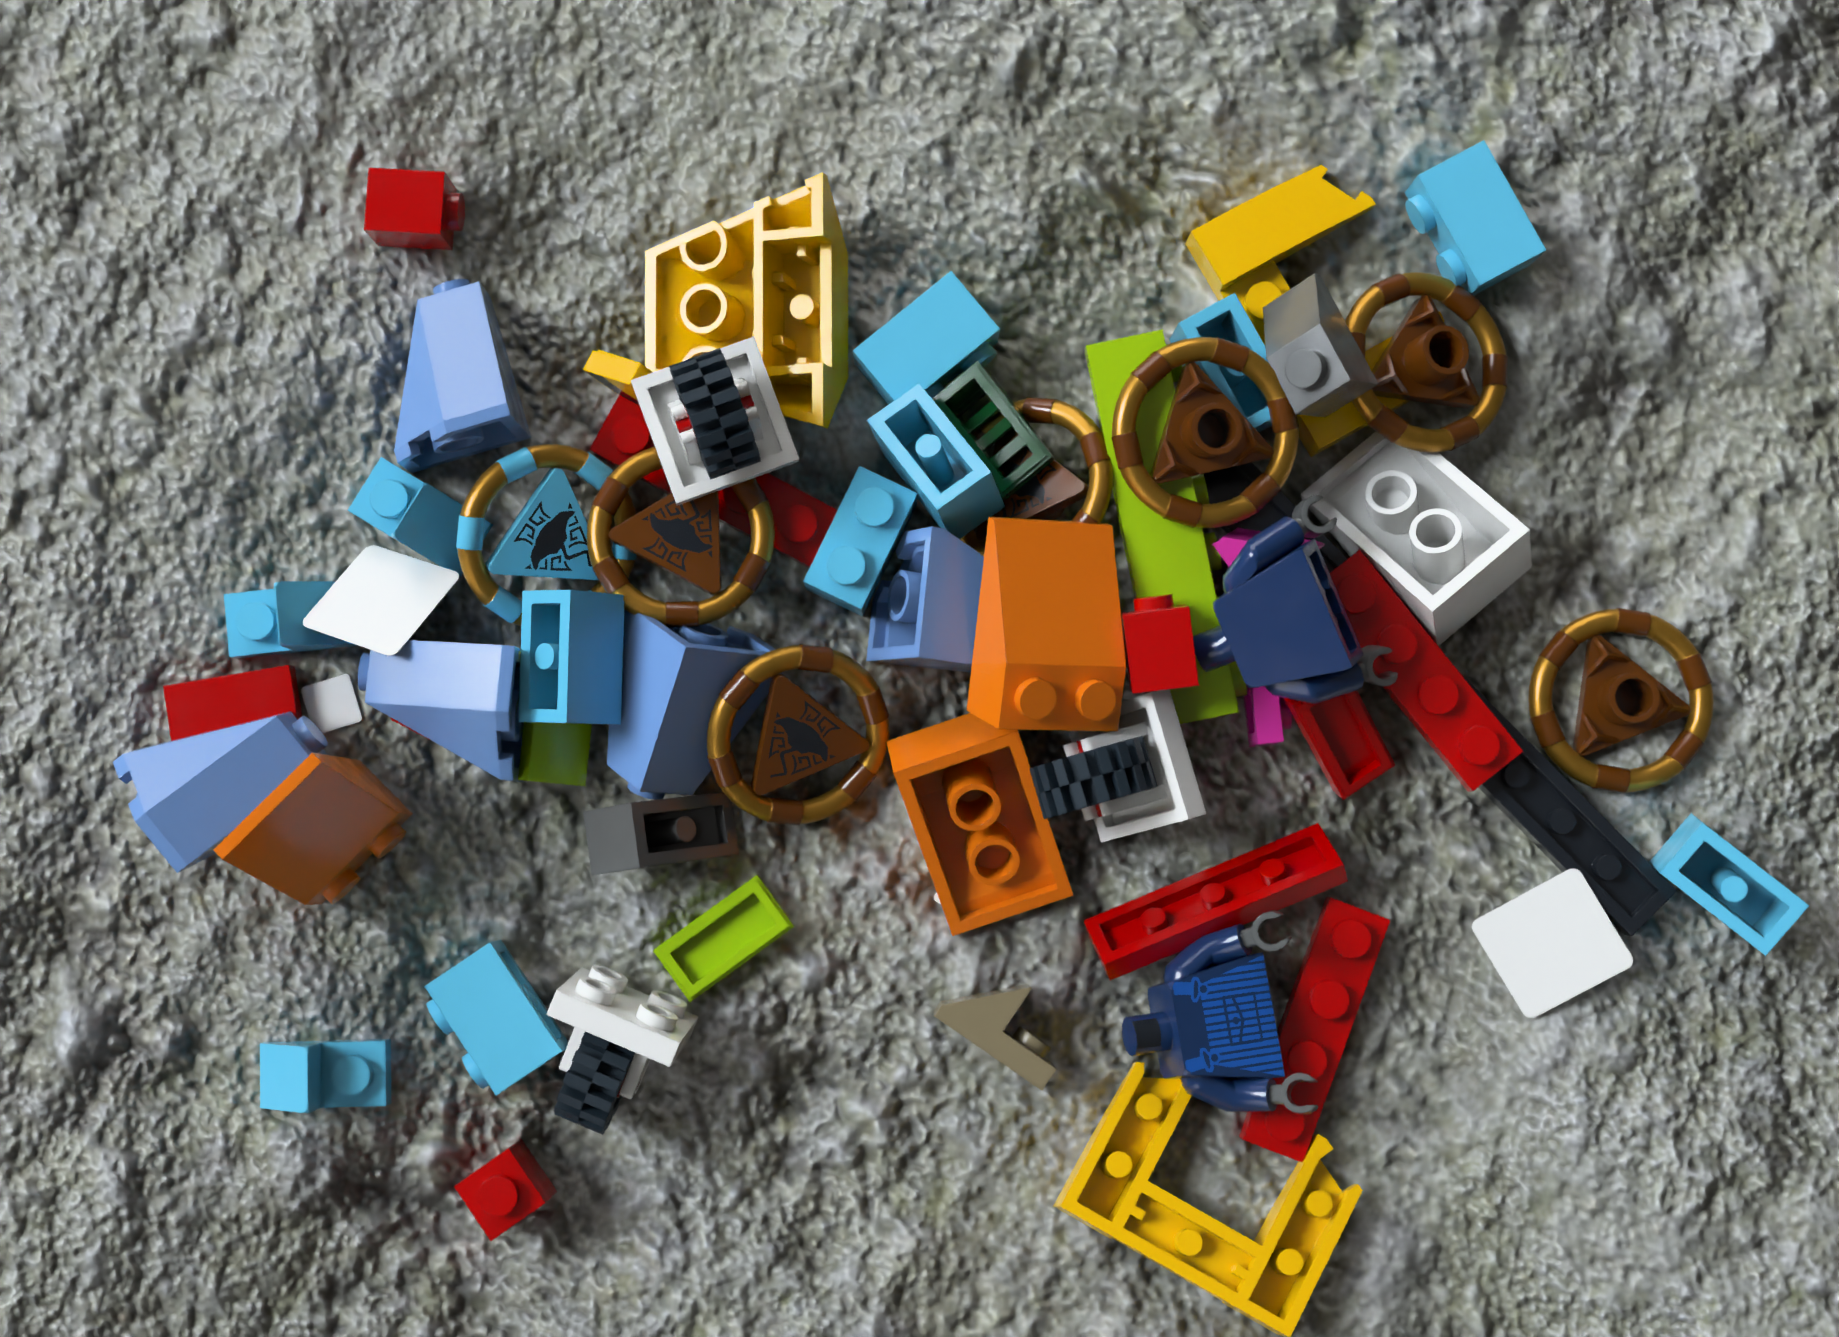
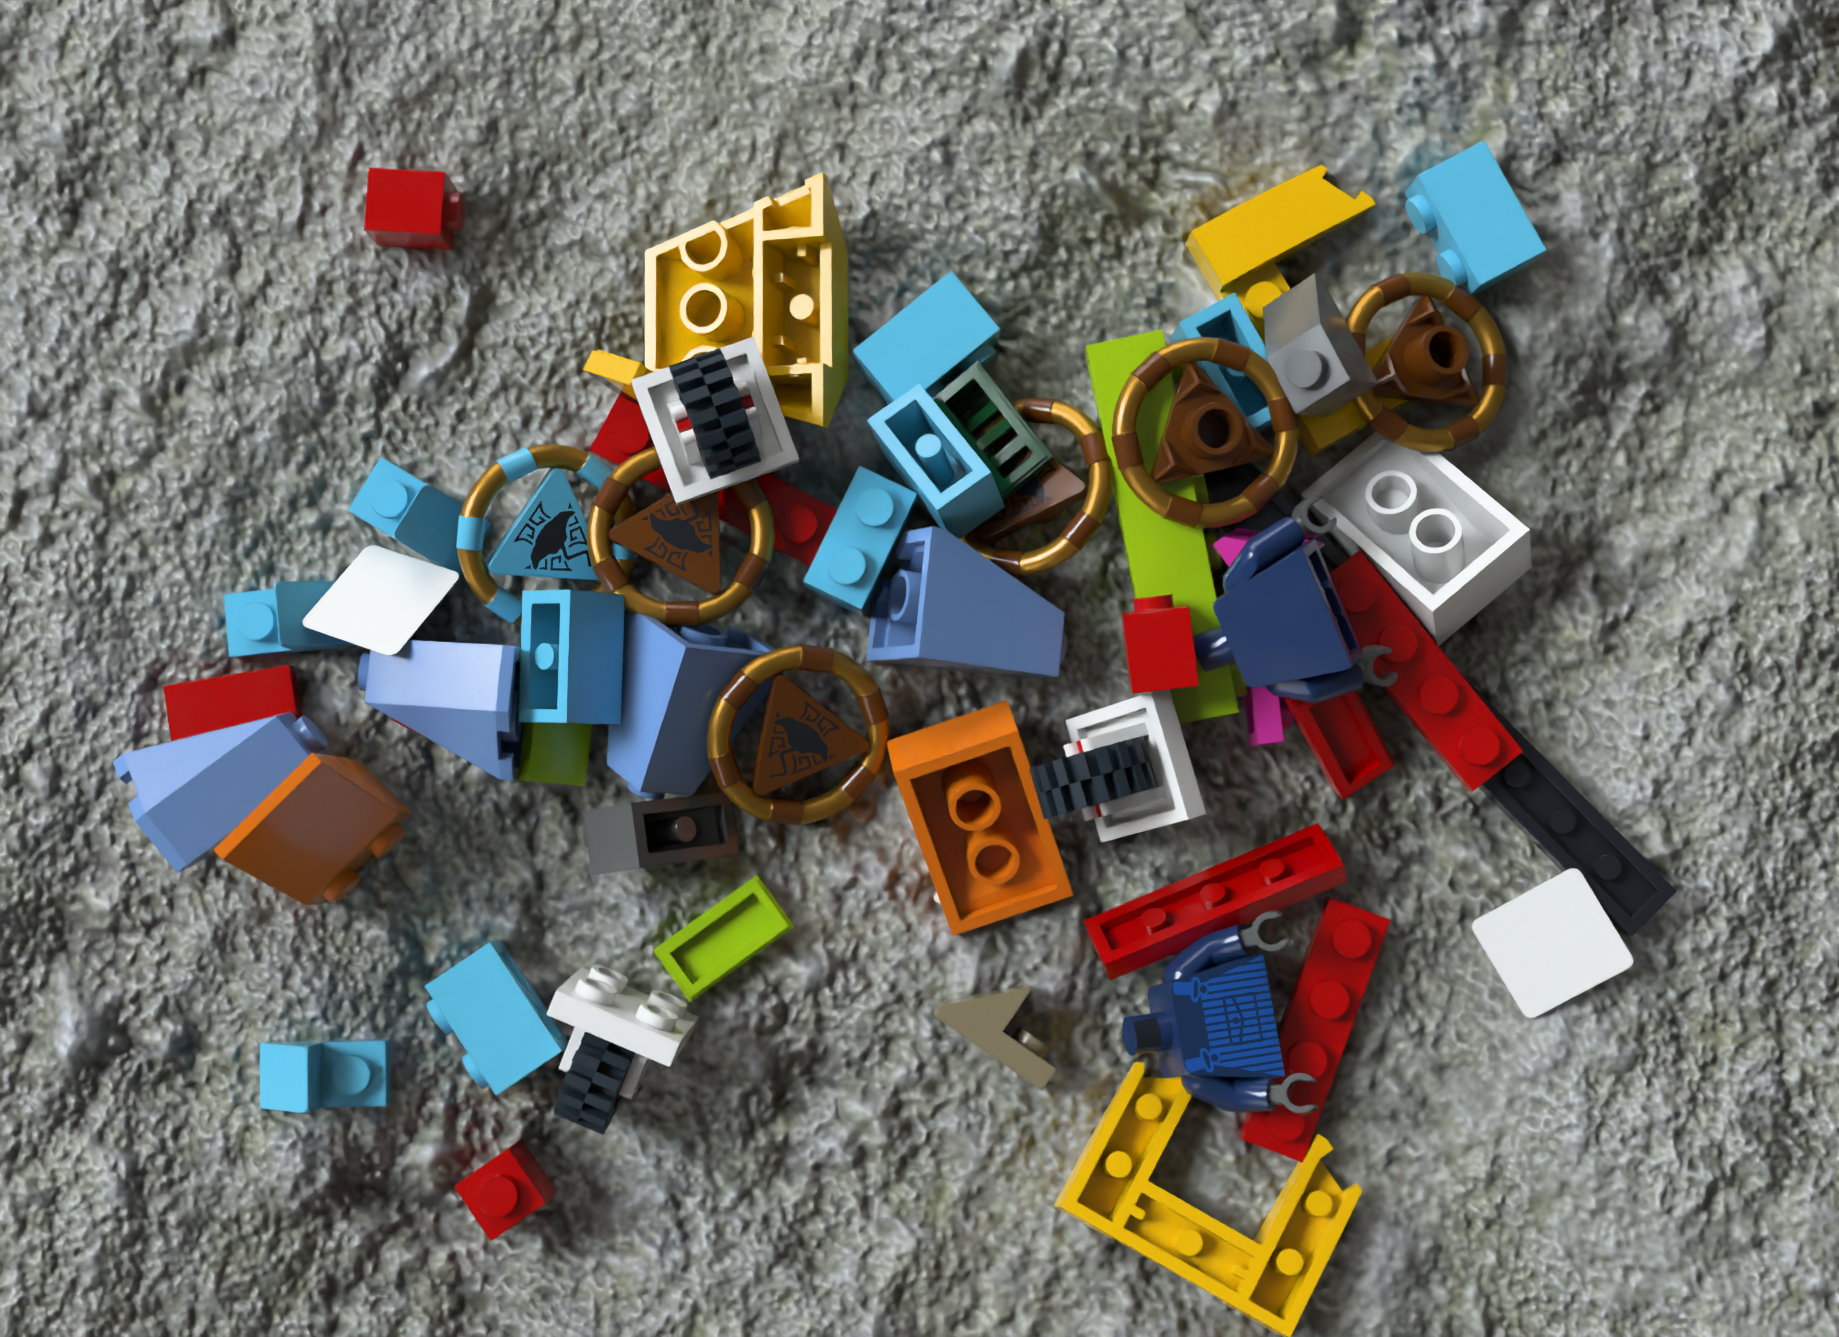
white sticker [301,674,362,733] -> none
medium blue slope [394,279,531,473] -> none
orange slope [966,517,1126,731] -> none
reddish brown piece [1528,608,1714,793] -> none
medium azure brick [1649,813,1809,956] -> none

